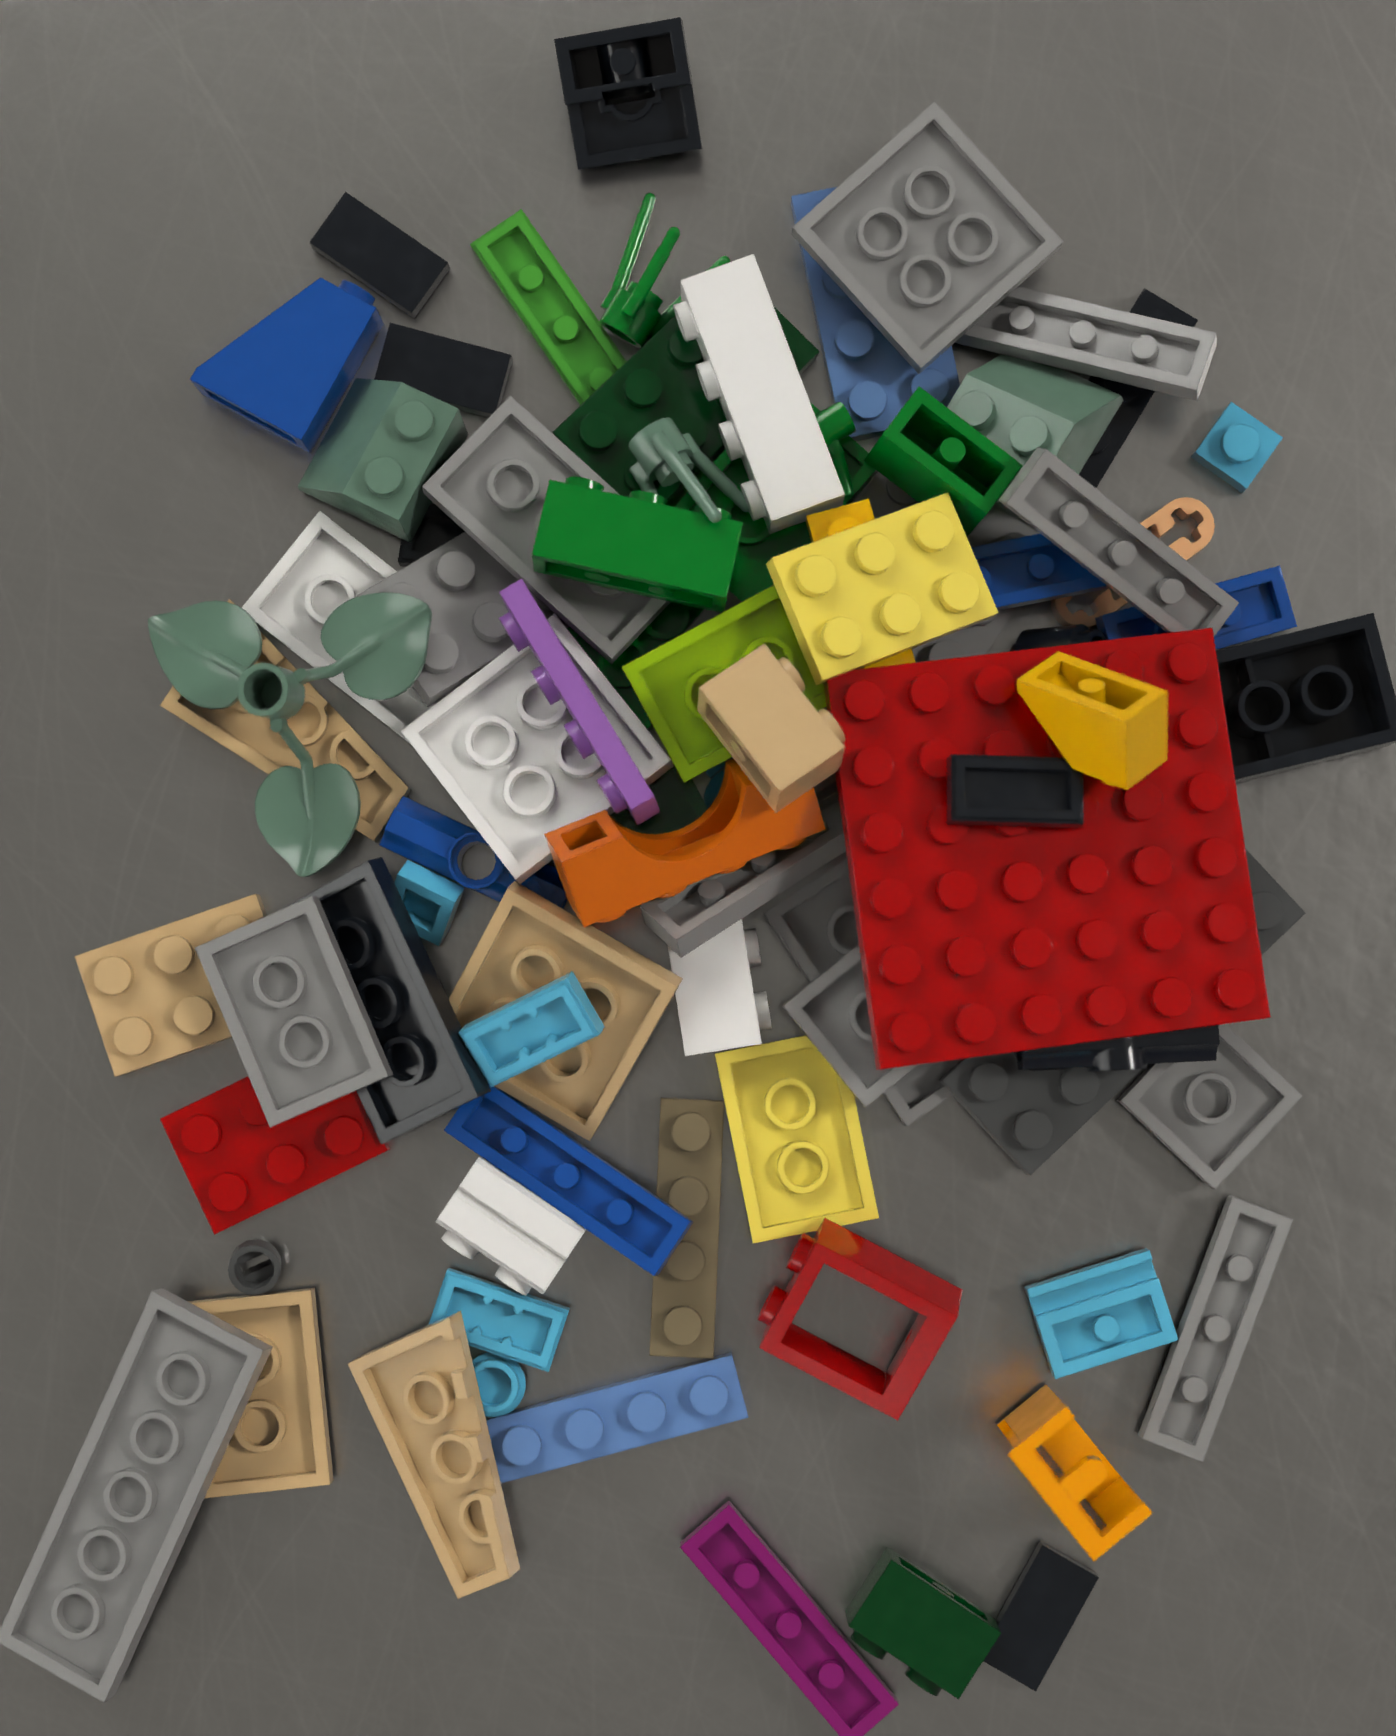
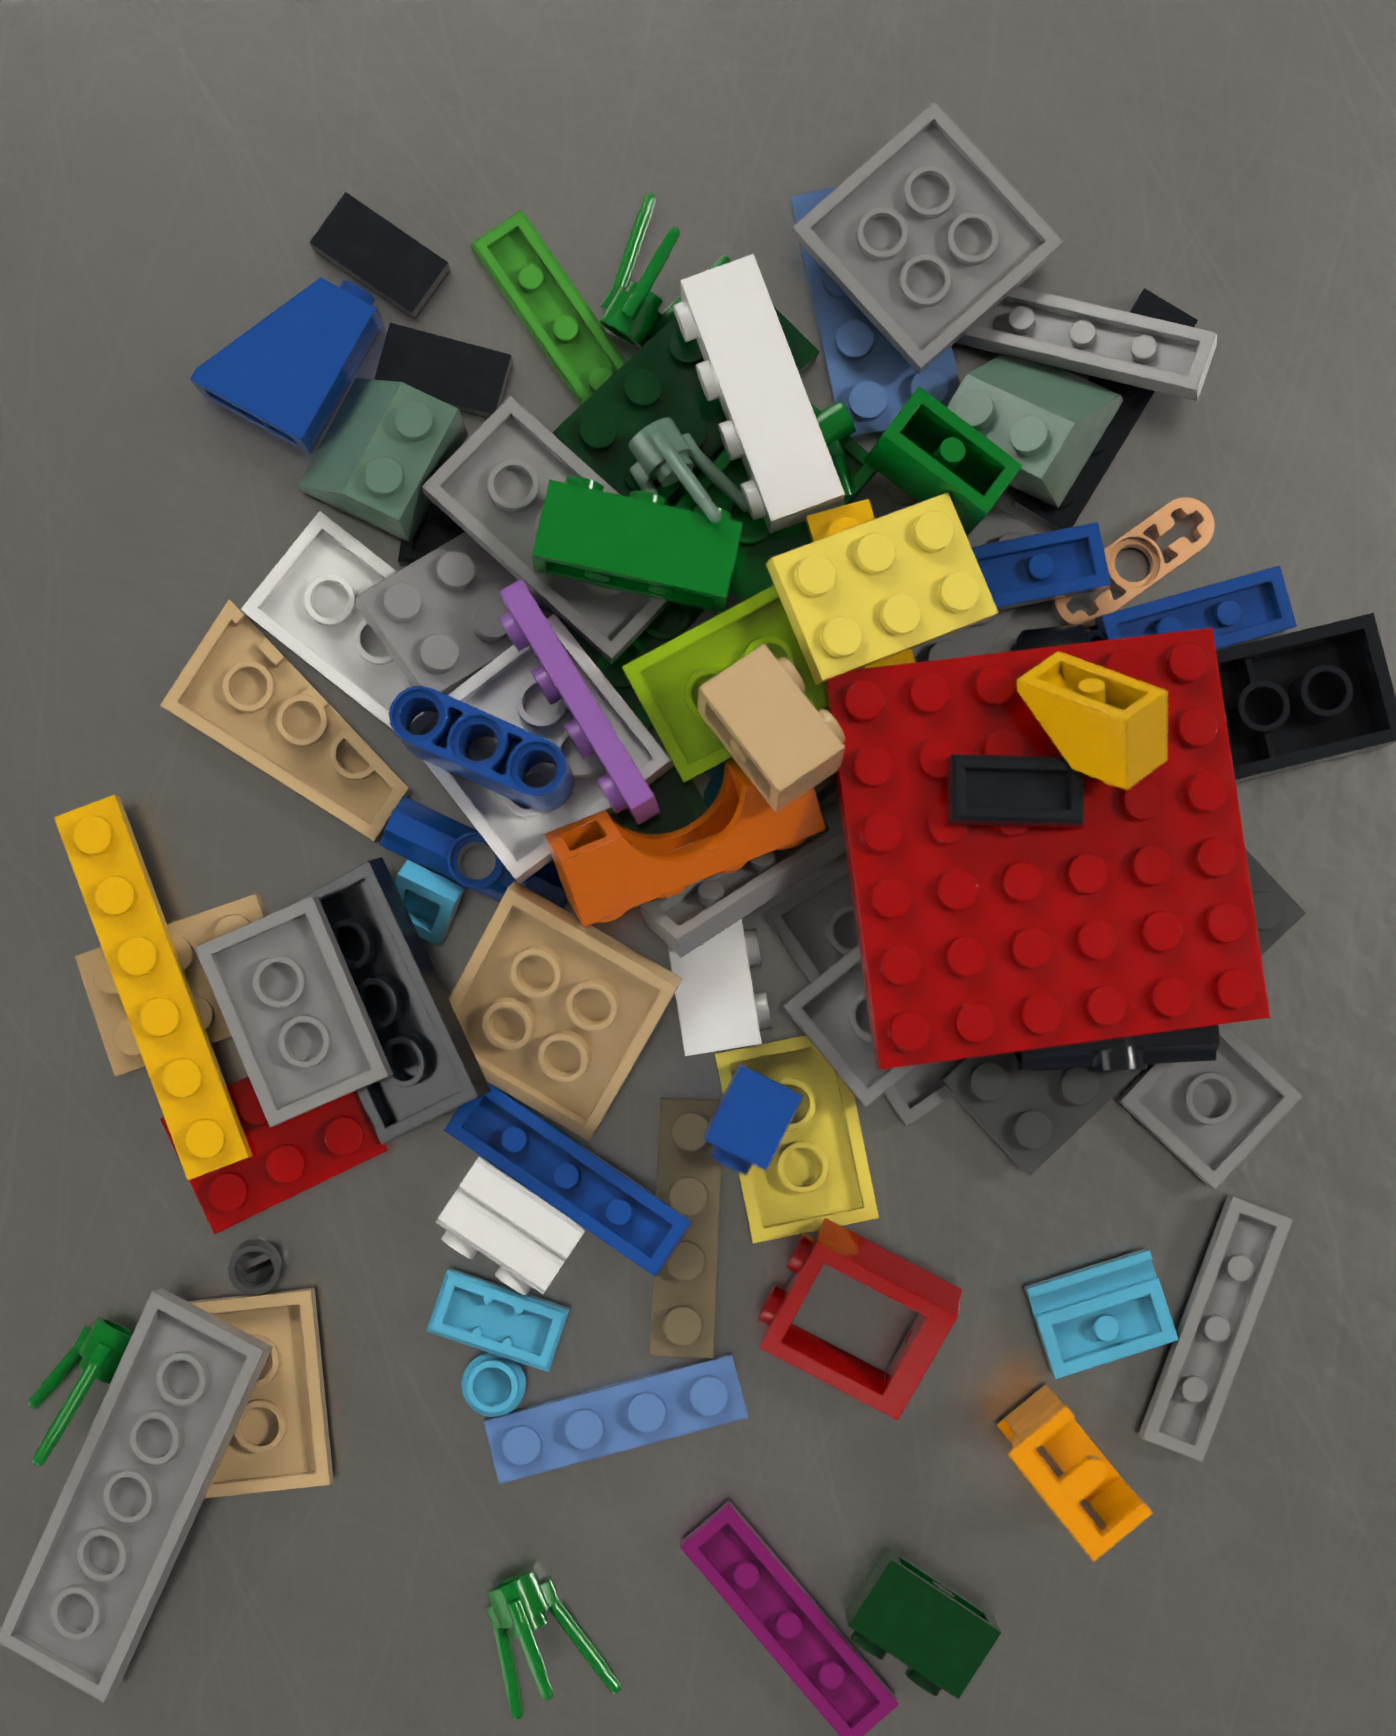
sand green plant [148,592,432,877] -> none
tan wing [347,1311,520,1599] -> none
medium azure plate [458,971,605,1087] -> none
black brick [554,17,703,170] -> none
black tile [984,1541,1099,1691] -> none
light grey plate [998,447,1239,636] -> none
medium azure plate [1191,402,1283,493] -> none
none -> green plant [28,1317,133,1467]
none -> yellow plate [54,794,253,1180]
none -> blue beam [389,686,575,812]
none -> green plant [485,1571,621,1720]
none -> blue brick [704,1063,803,1175]

